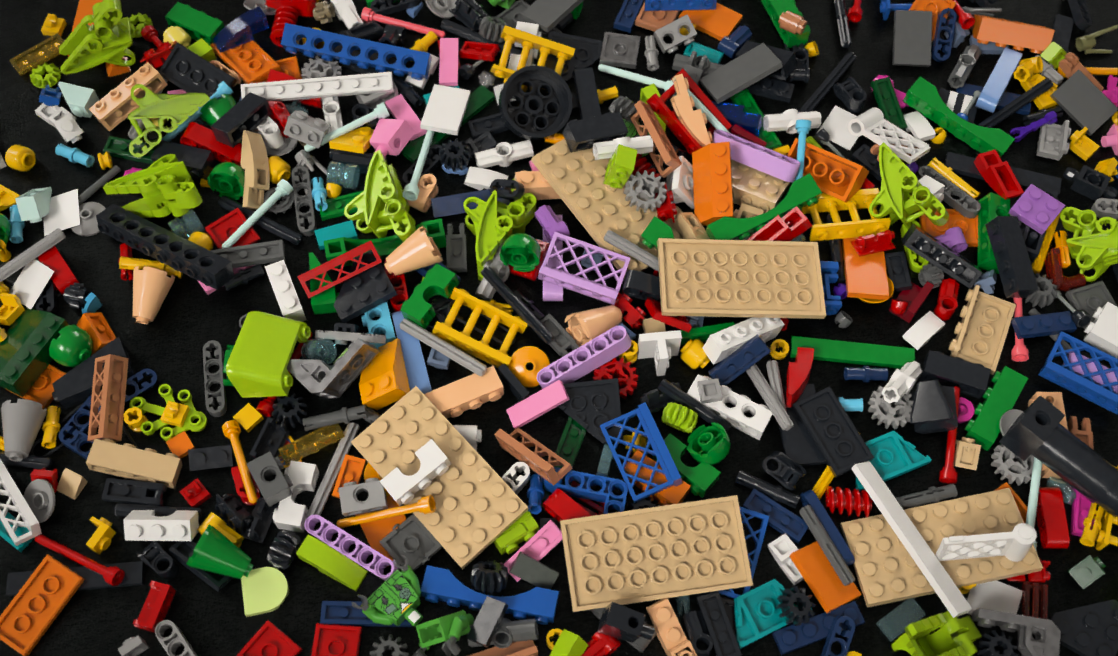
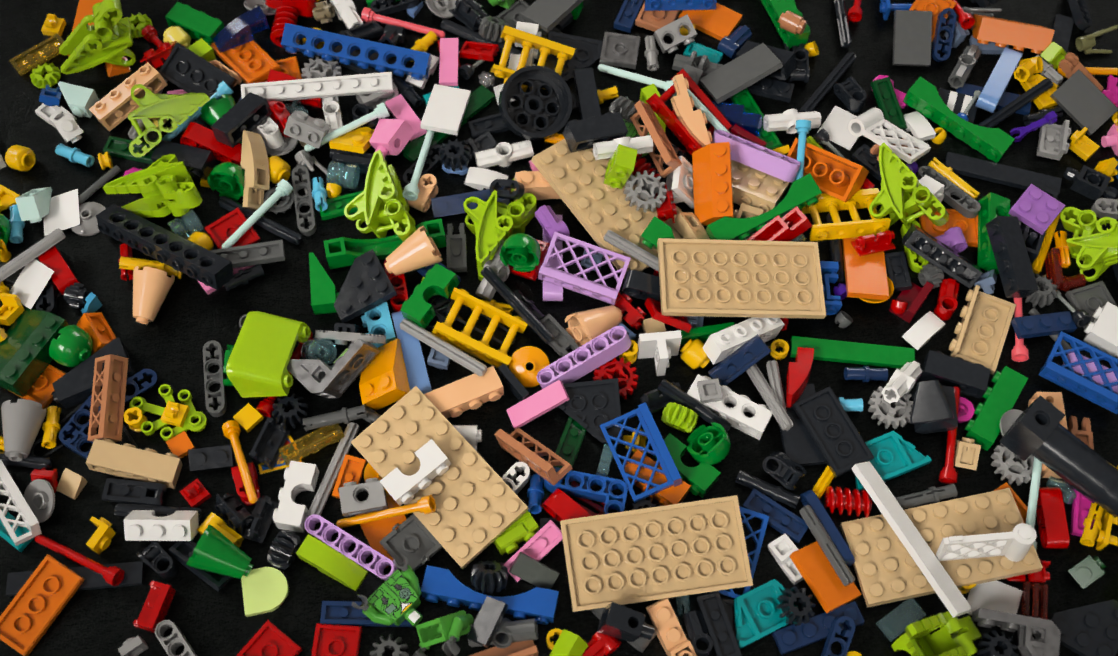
dark grey brick [246,452,293,507] -> none
white arch [265,260,307,322] -> none
red fence [297,240,382,298] -> none
teal tile [314,220,358,250] -> none
red slope [973,150,1024,200] -> none

